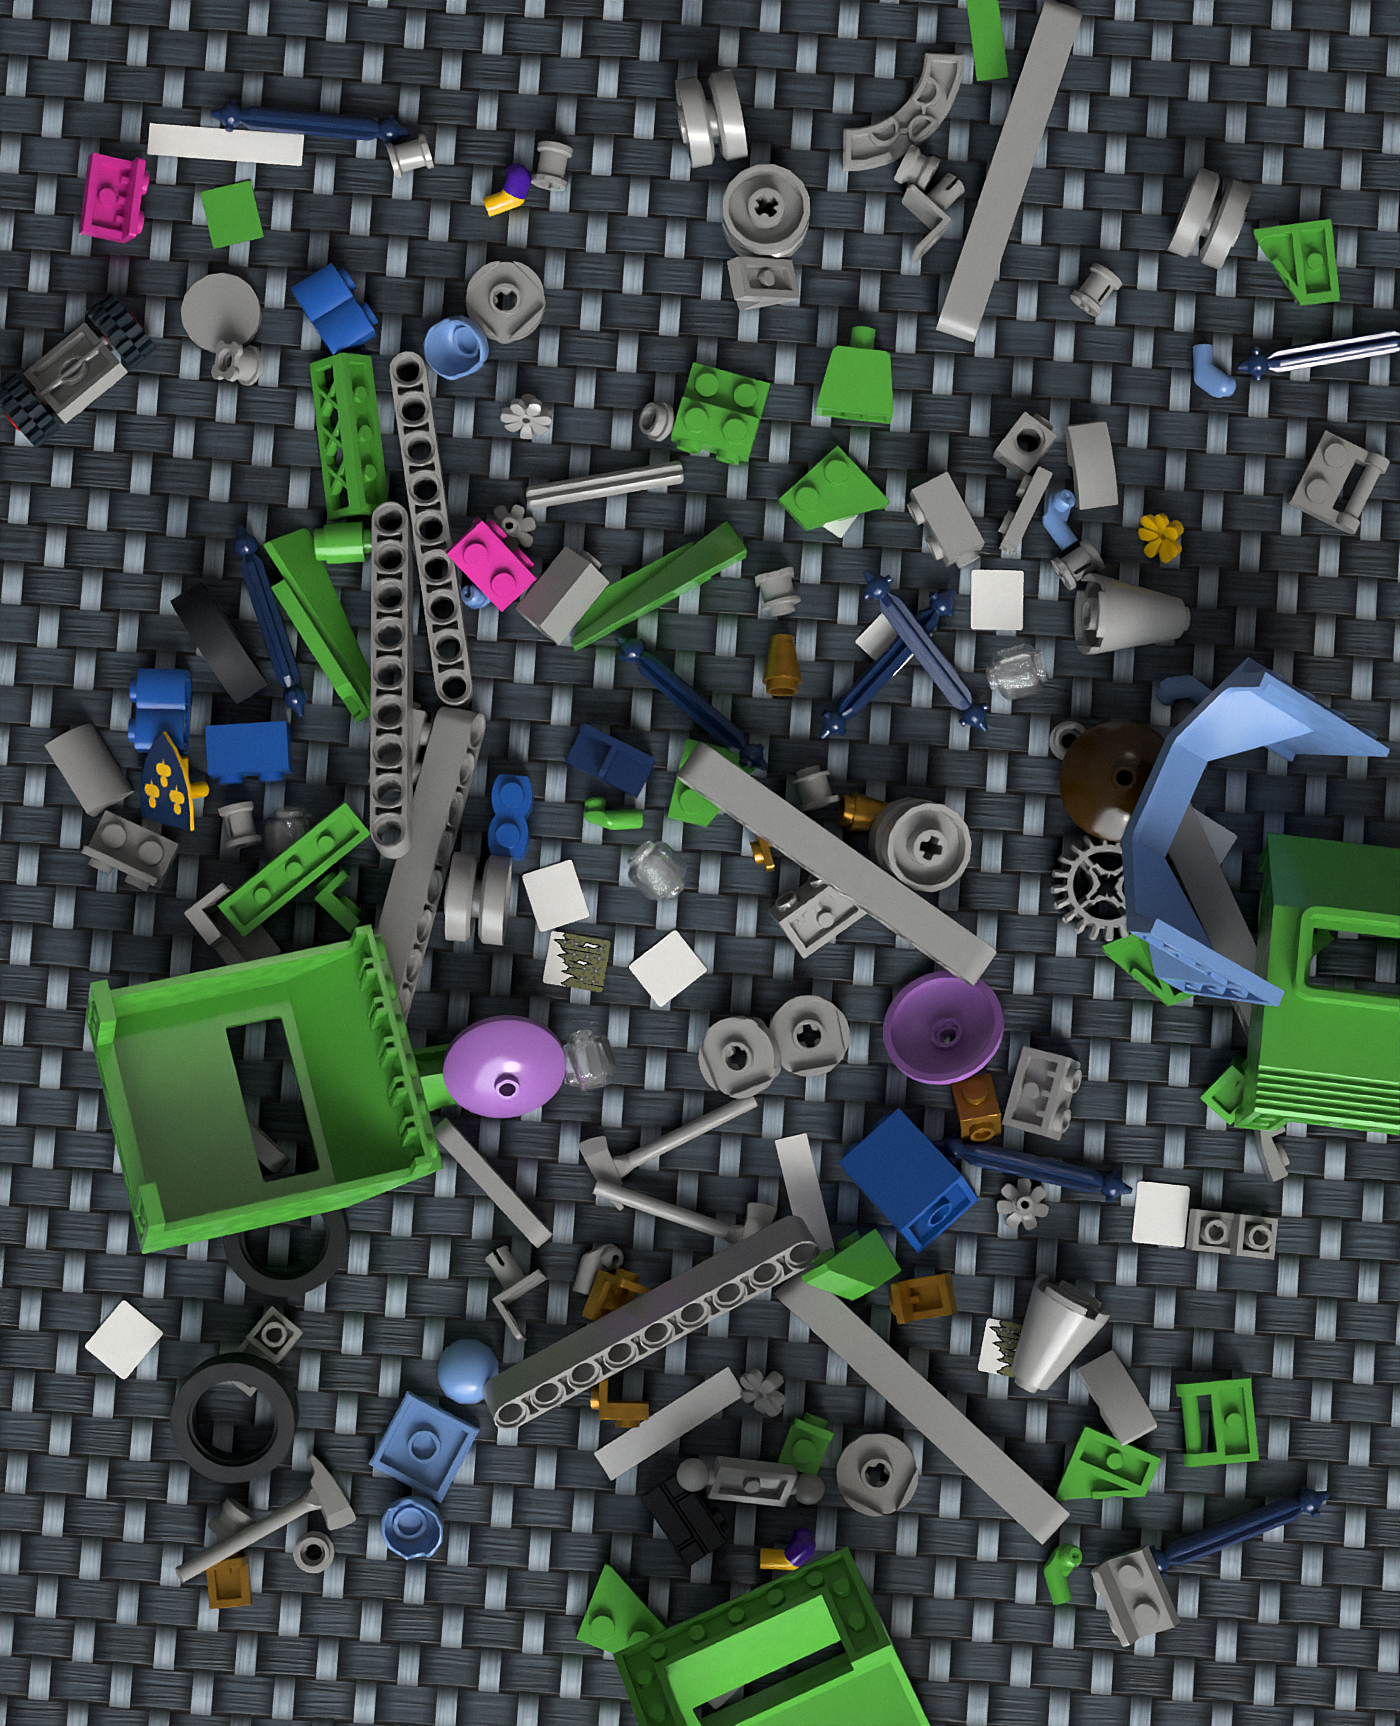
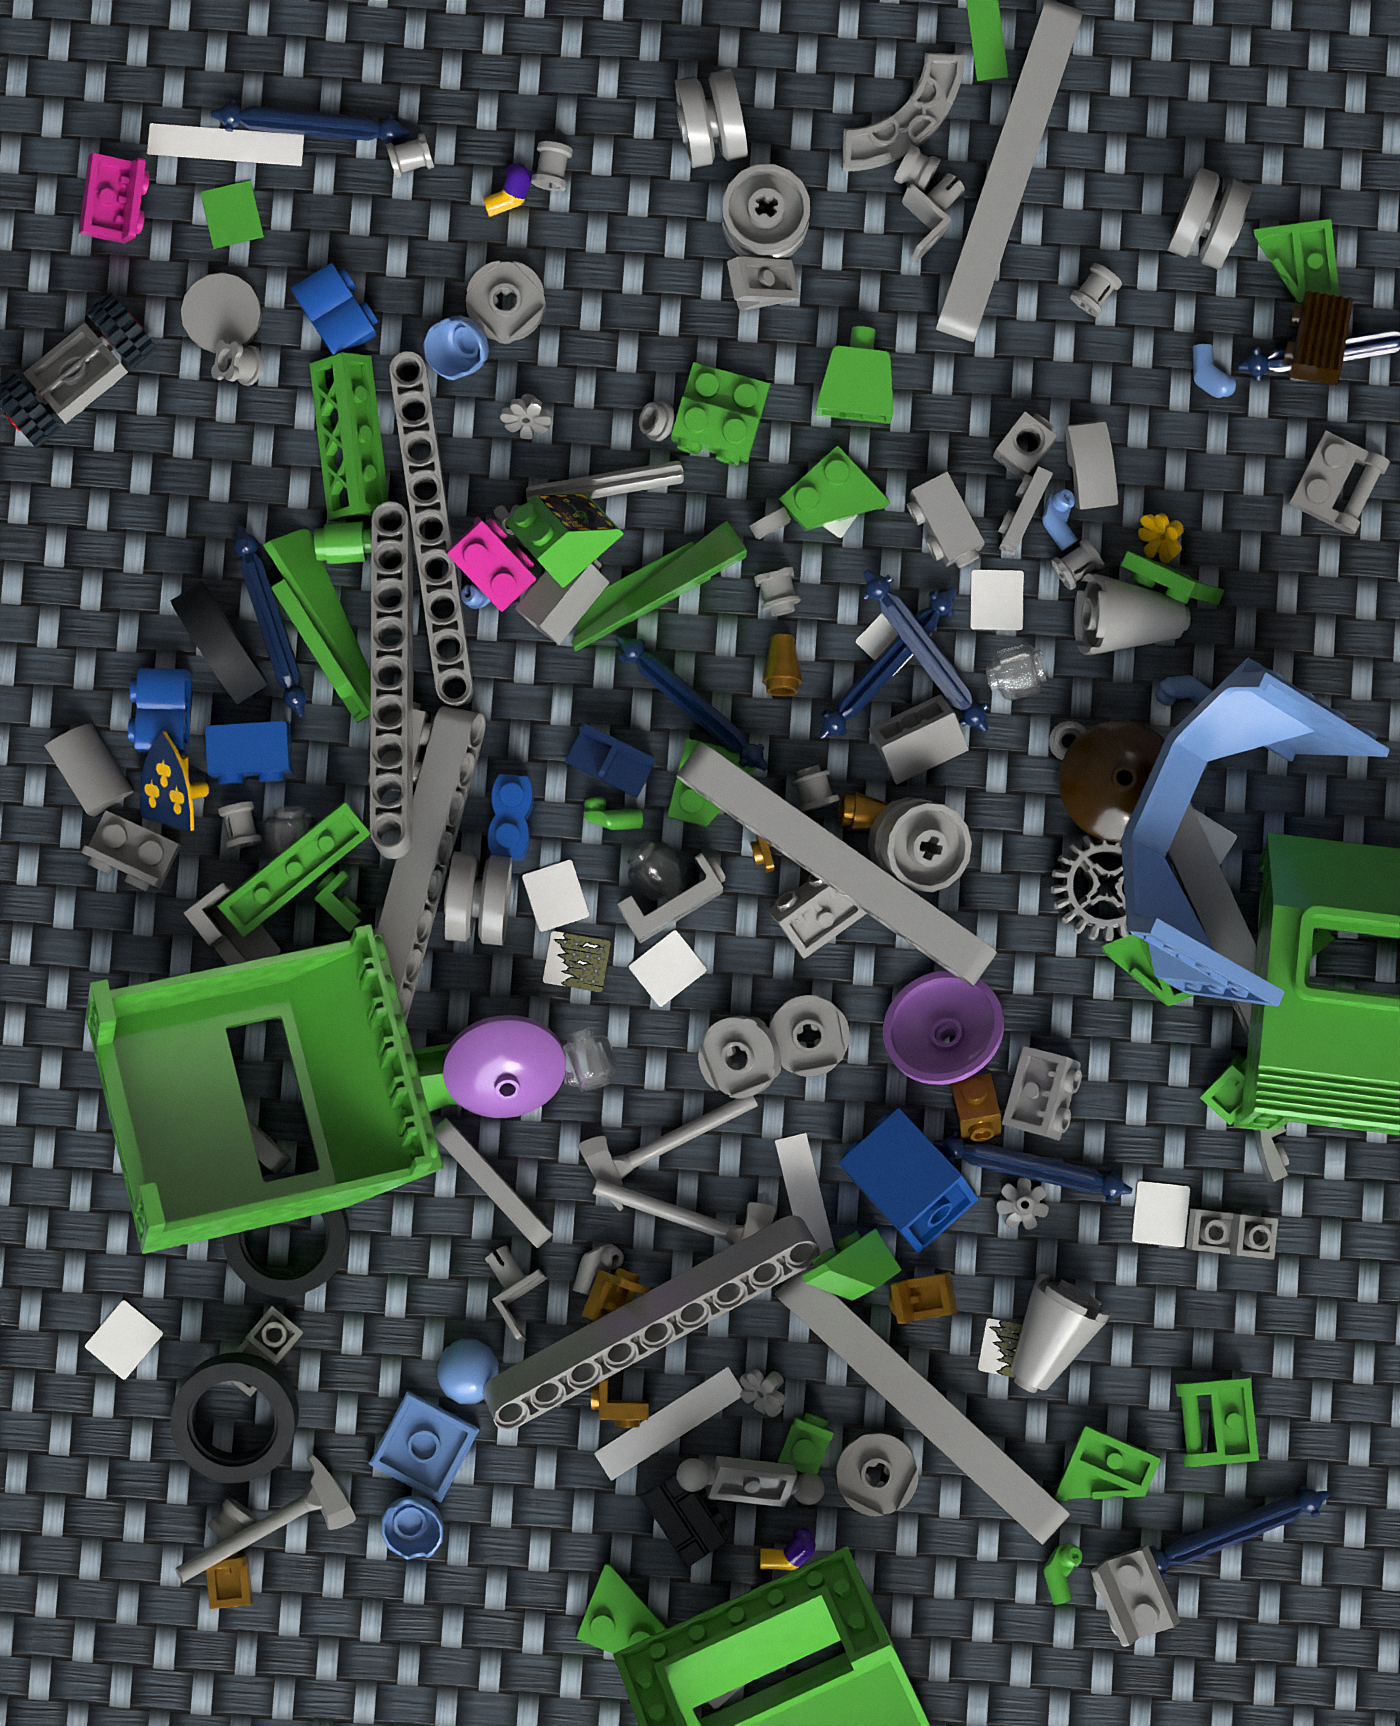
light grey plate [293,1531,335,1573] -> none
light grey slope [1077,1350,1157,1447] -> none
none -> bright green slope [504,493,624,588]
none -> light grey panel [617,853,726,944]
none -> light grey tile [749,507,791,539]
none -> light grey brick [868,694,969,785]
none -> bright green wing [1121,551,1225,605]
none -> dark brown brick [1283,290,1353,386]

